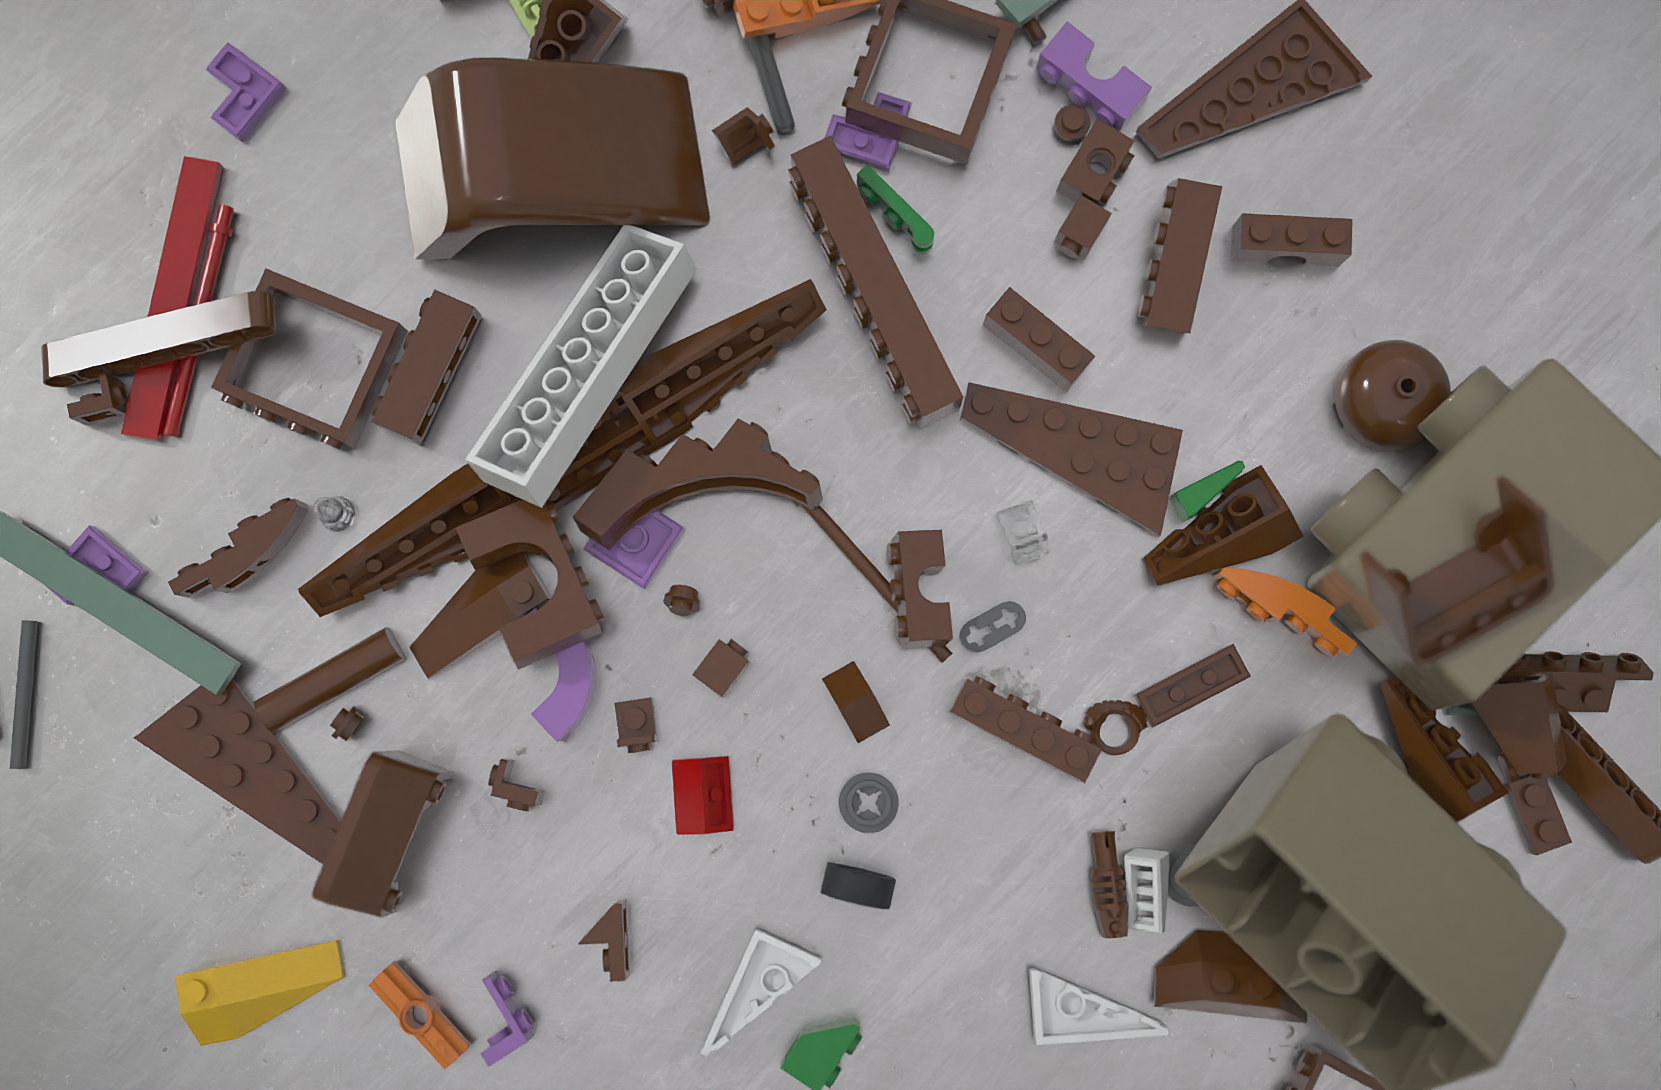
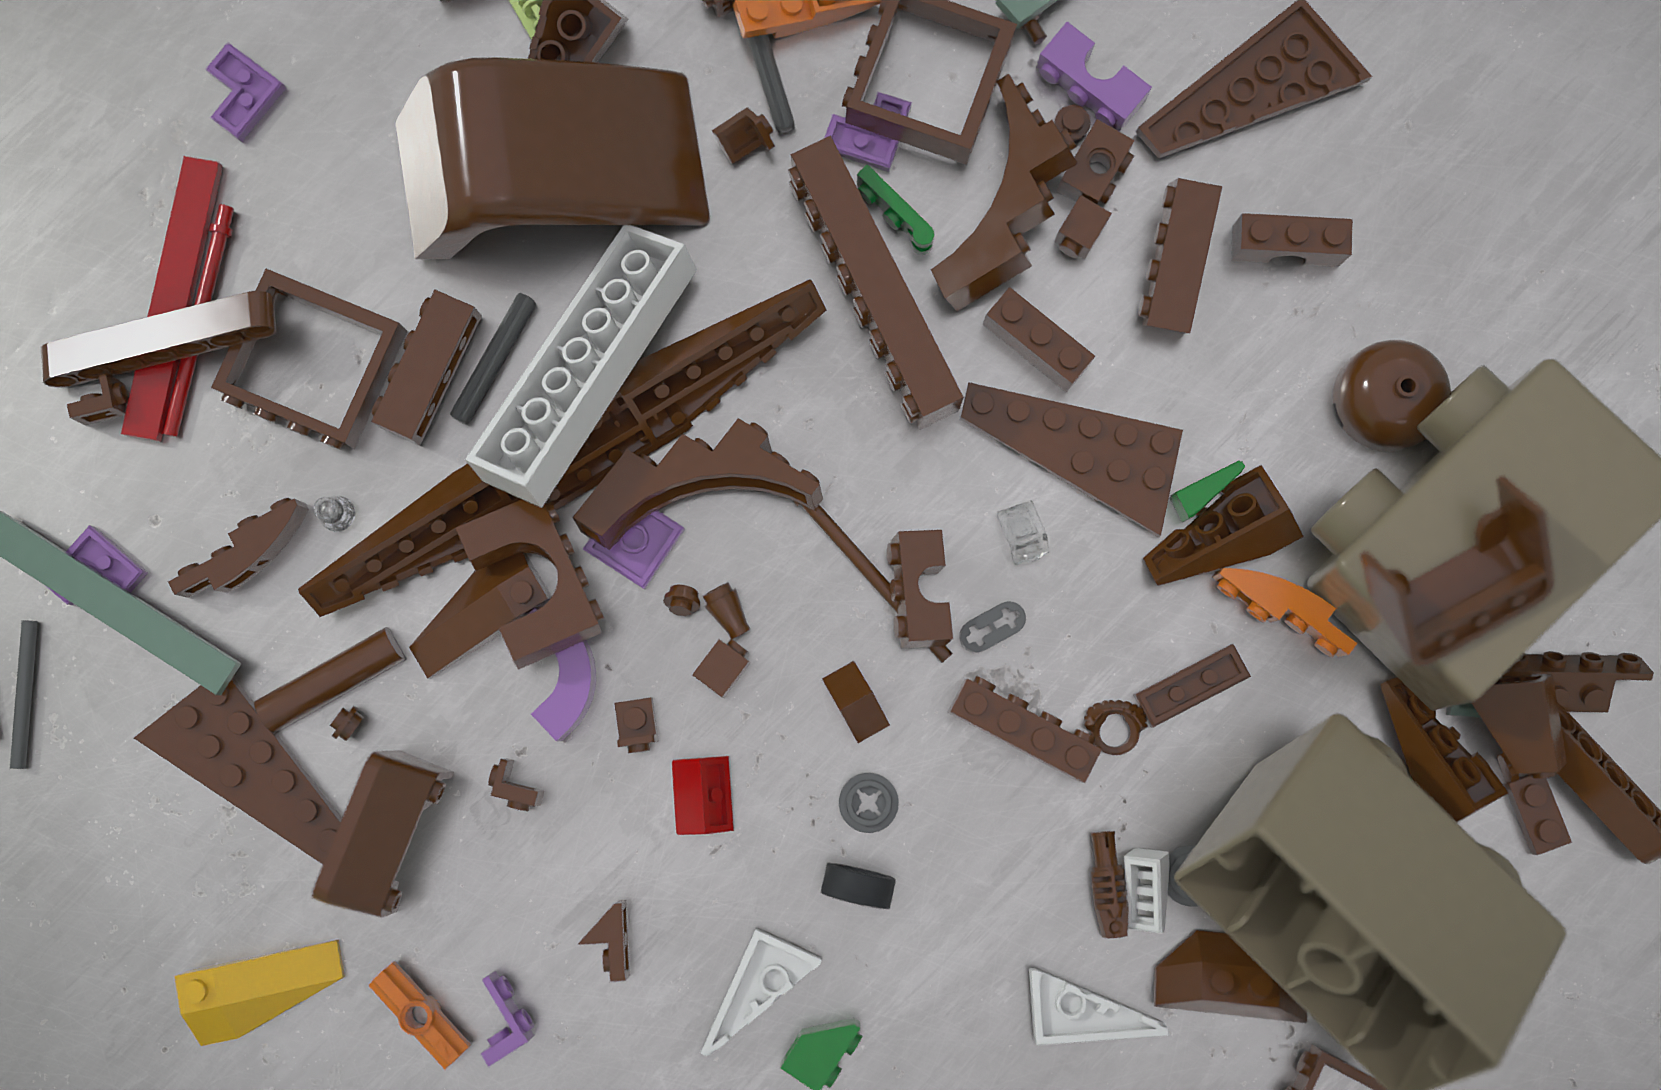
none -> dark grey axle [450,293,536,424]
none -> reddish brown cone [702,582,750,639]
none -> reddish brown arch [931,74,1078,311]

